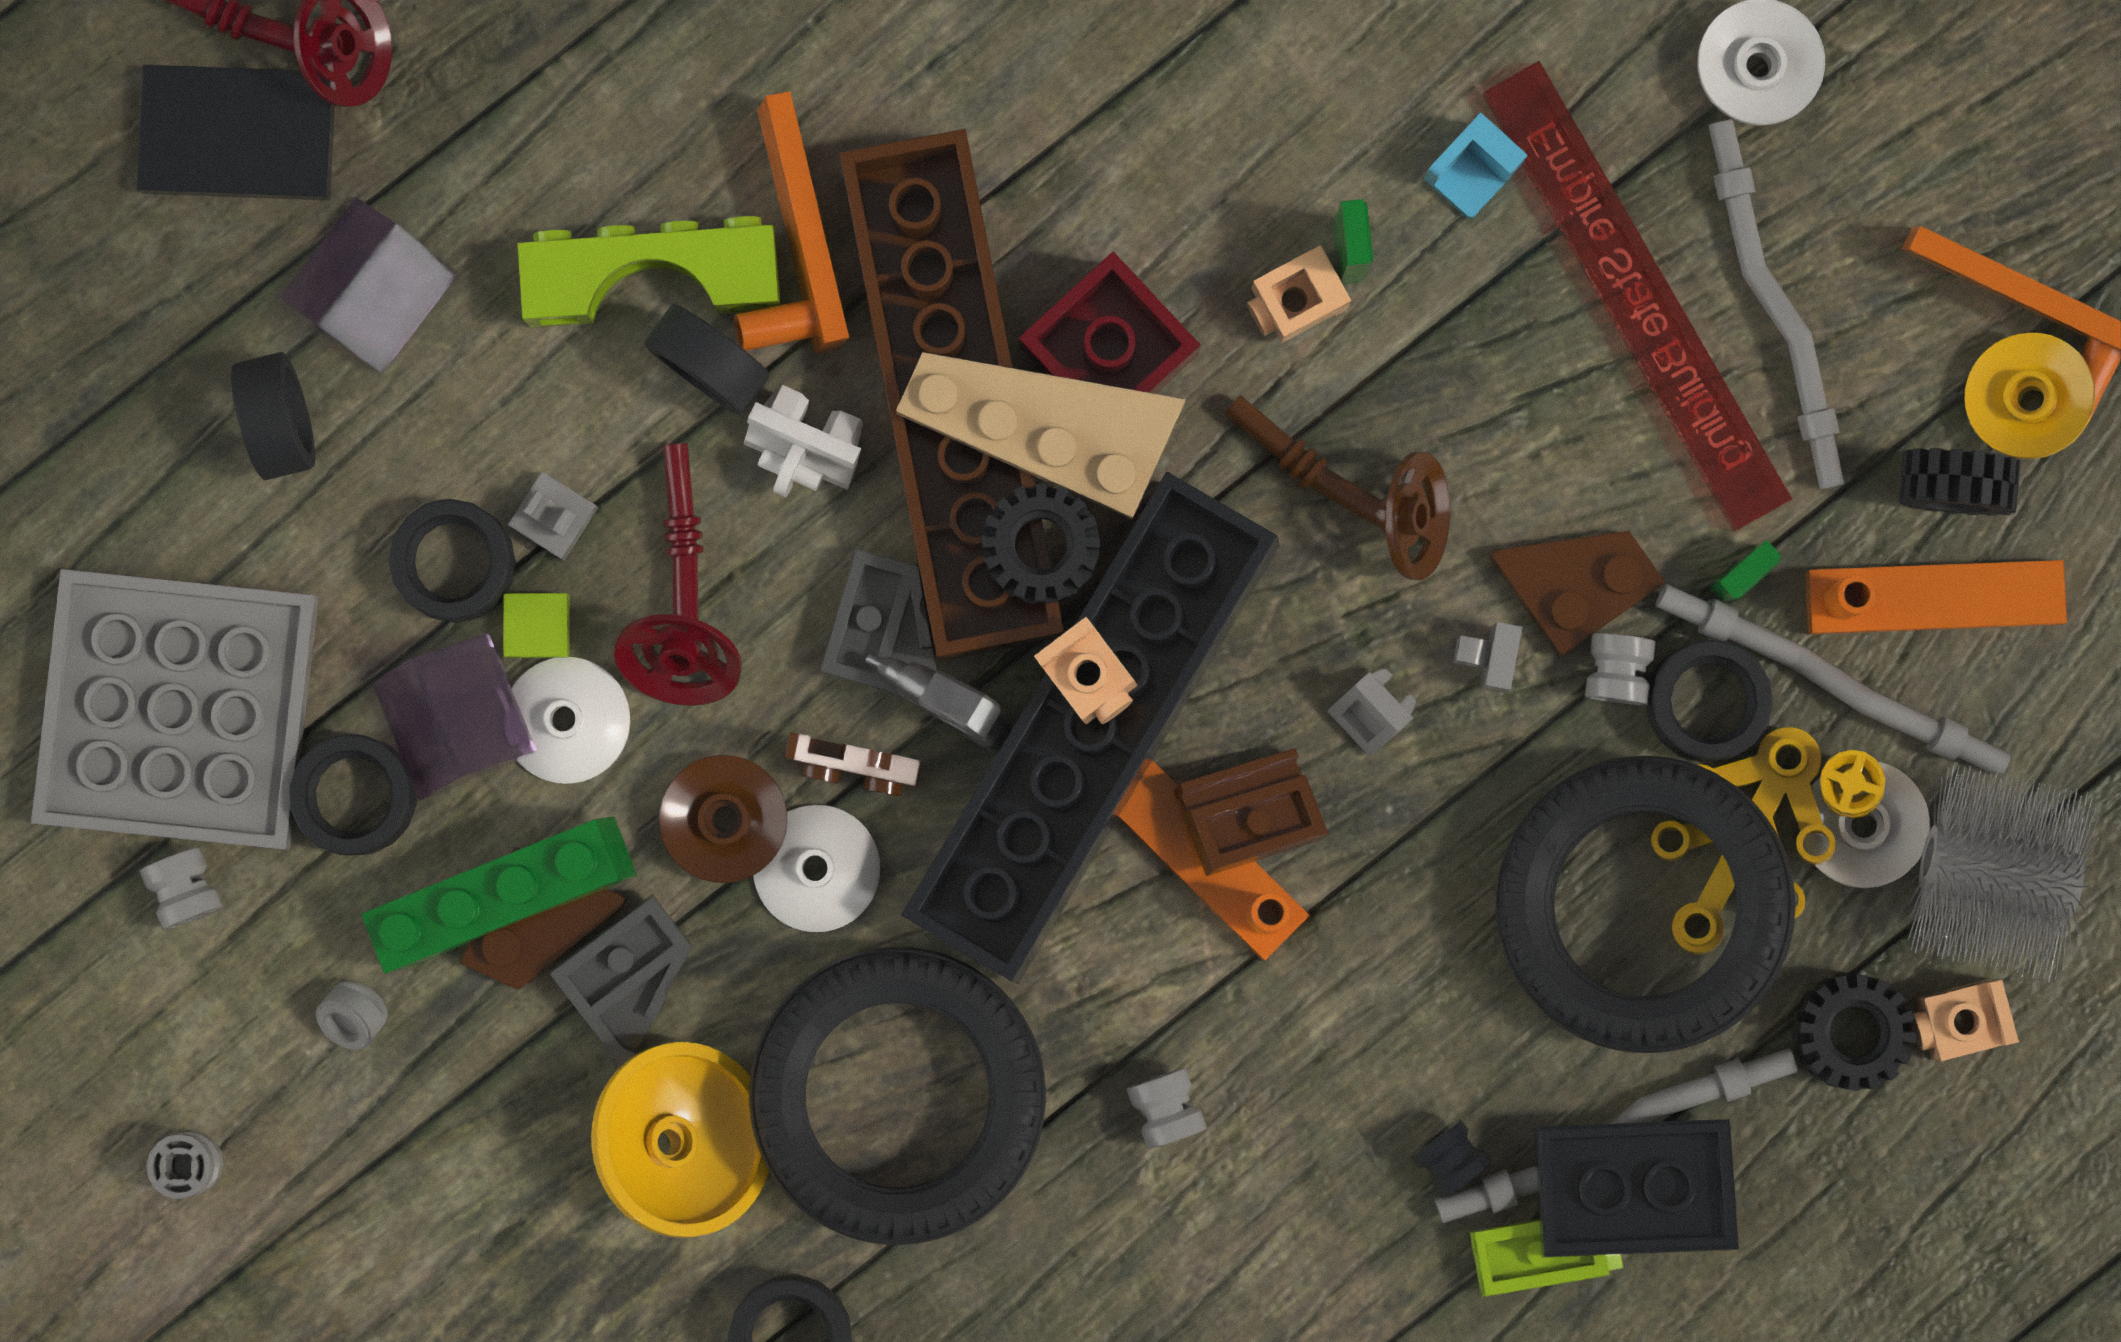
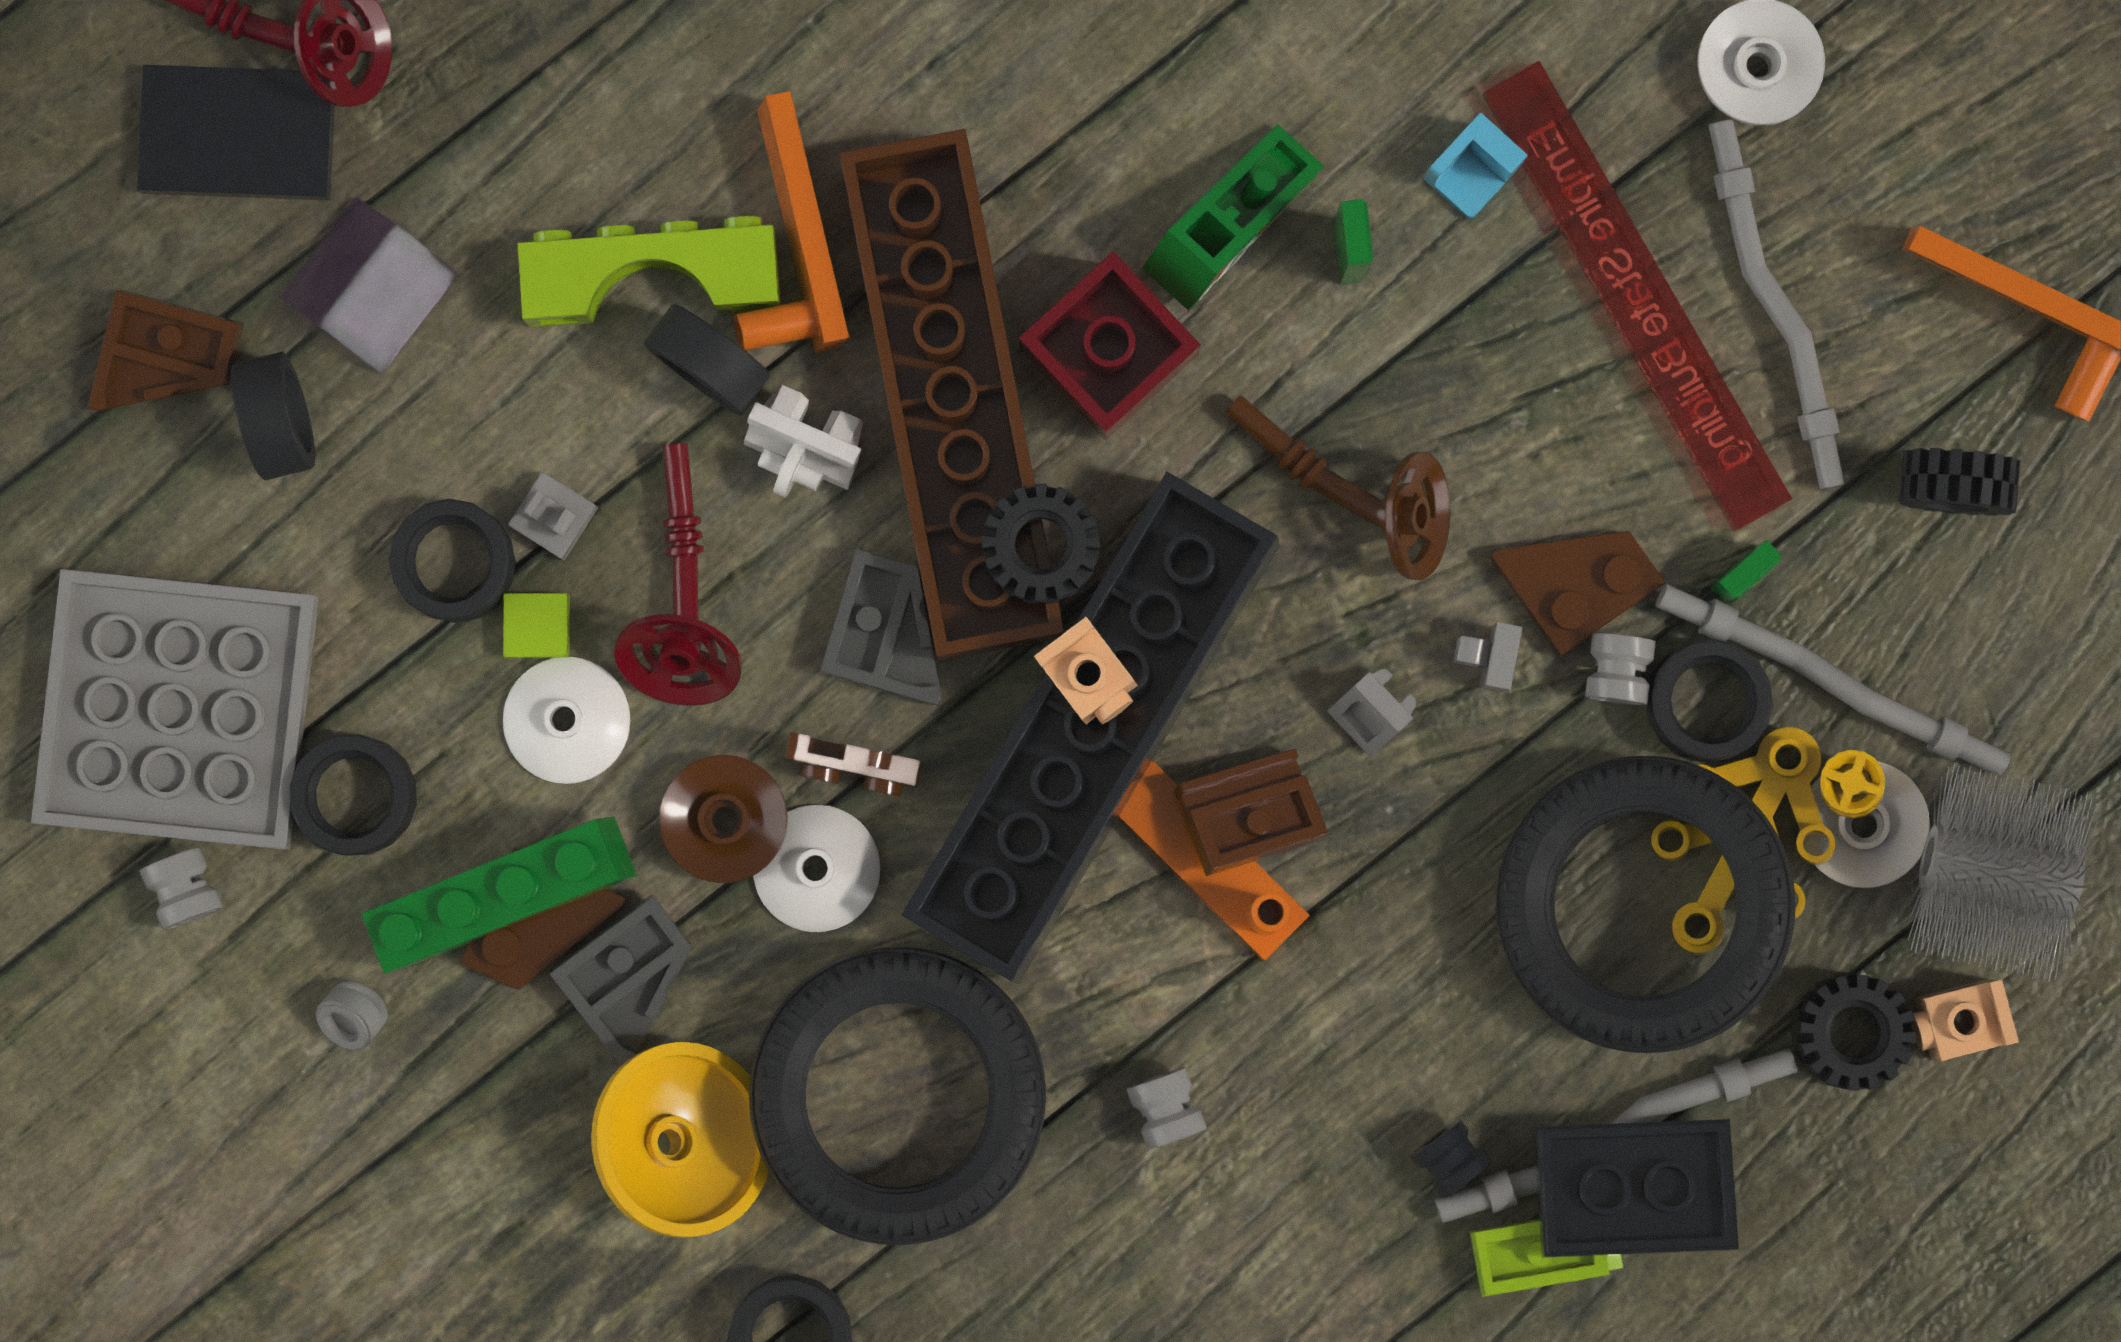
light grey wheel [146,1131,224,1199] -> none
clear purple slope [372,634,537,801] -> none
flat silver piece [866,653,1011,753] -> none
tan wing [896,352,1186,520] -> none
light nougat brick [1247,245,1351,344] -> none
orange piece [1805,560,2067,635] -> none
yellow dish [1964,333,2095,459] -> none
none -> reddish brown wing [87,290,245,411]
none -> green slope [1142,124,1324,311]

